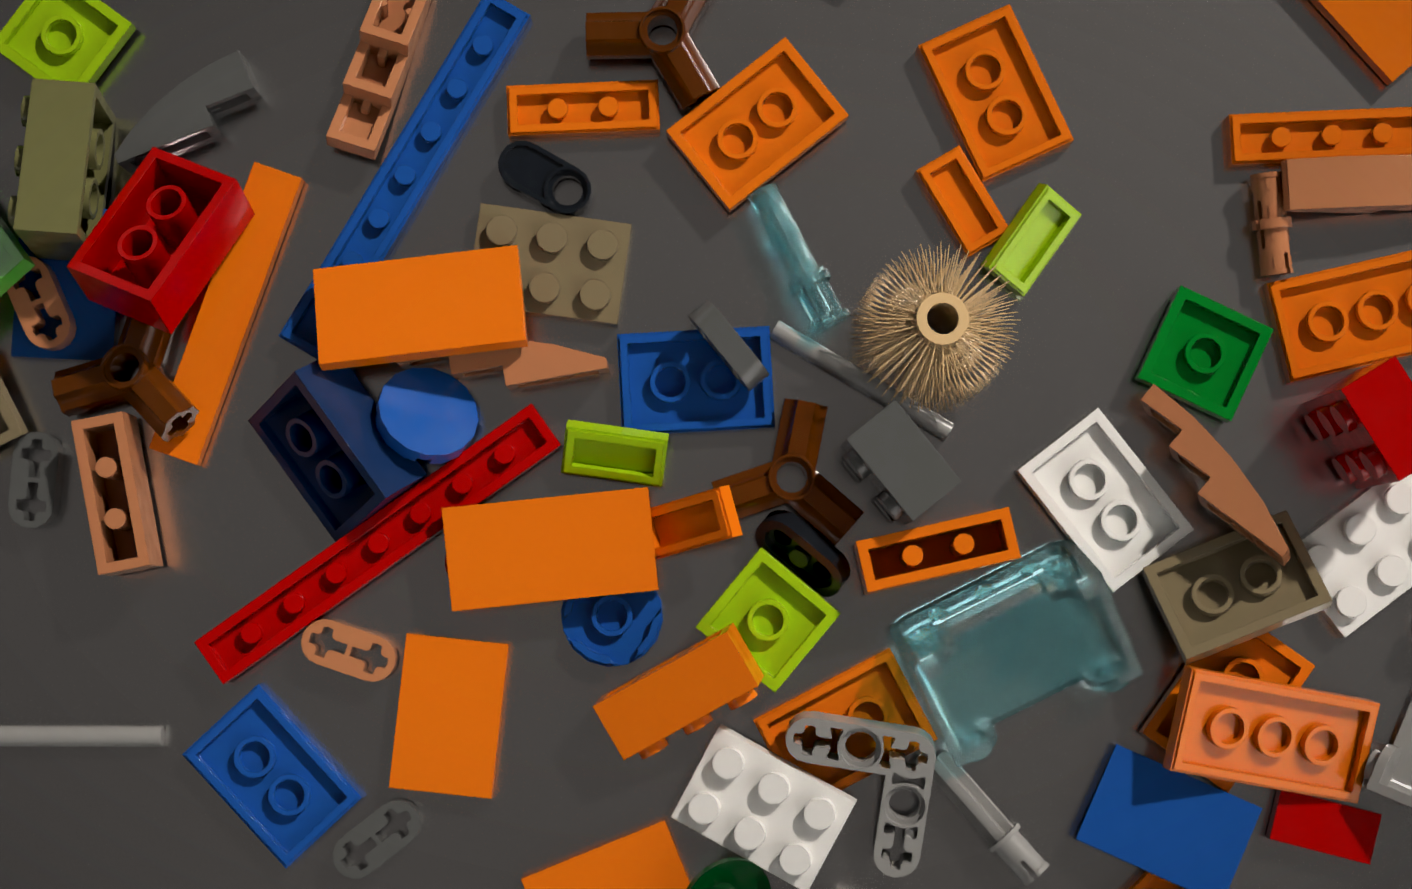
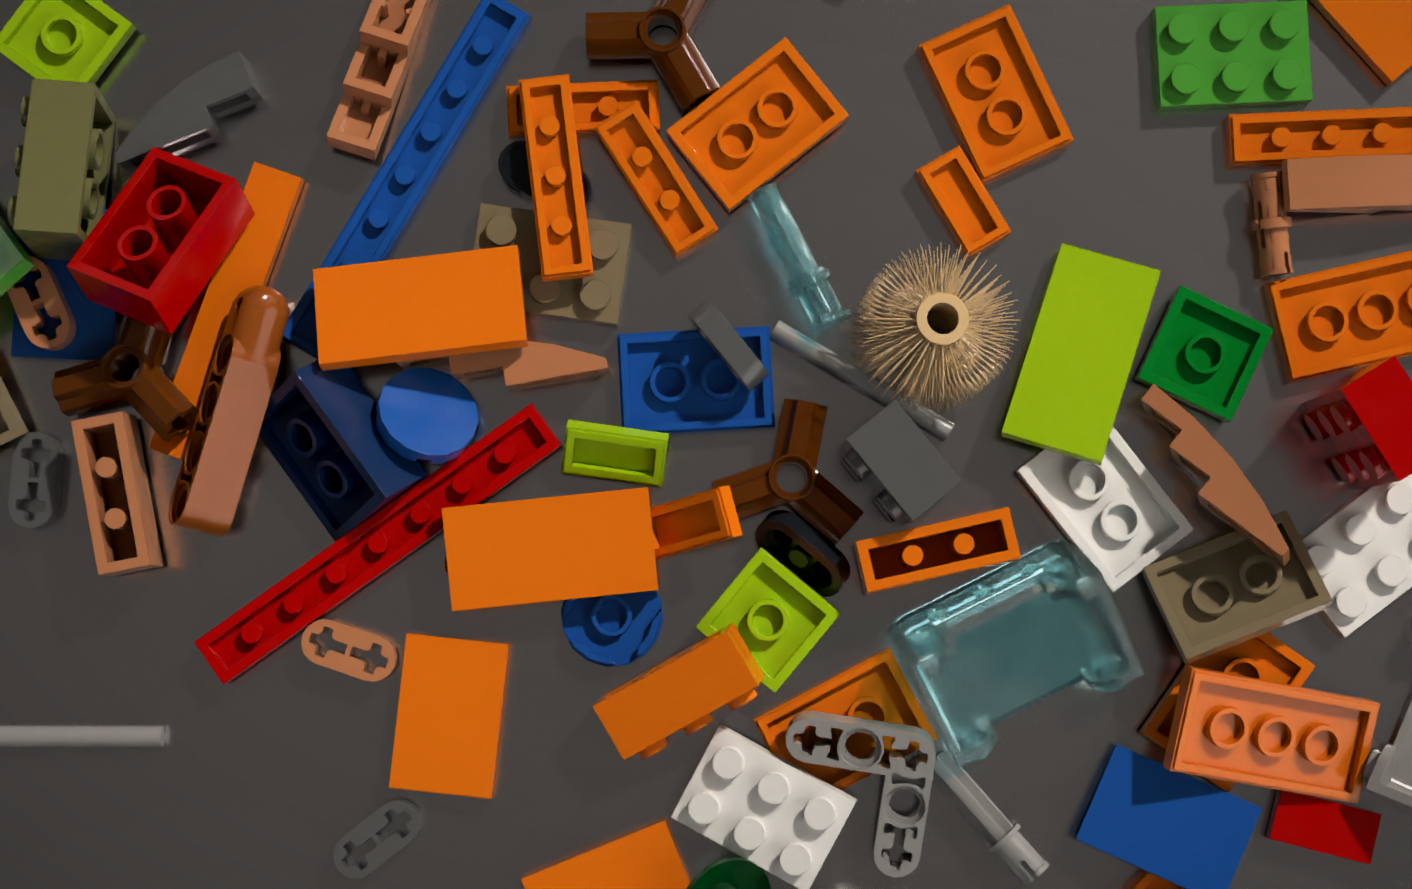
blue tile [182,683,365,868] -> none
lime tile [981,183,1082,297] -> none
none -> dark orange piece [168,286,289,537]
none -> orange tile [518,74,594,282]
none -> orange tile [593,100,718,256]
none -> lime tile [1001,243,1161,466]
none -> bright green plate [1152,0,1313,111]

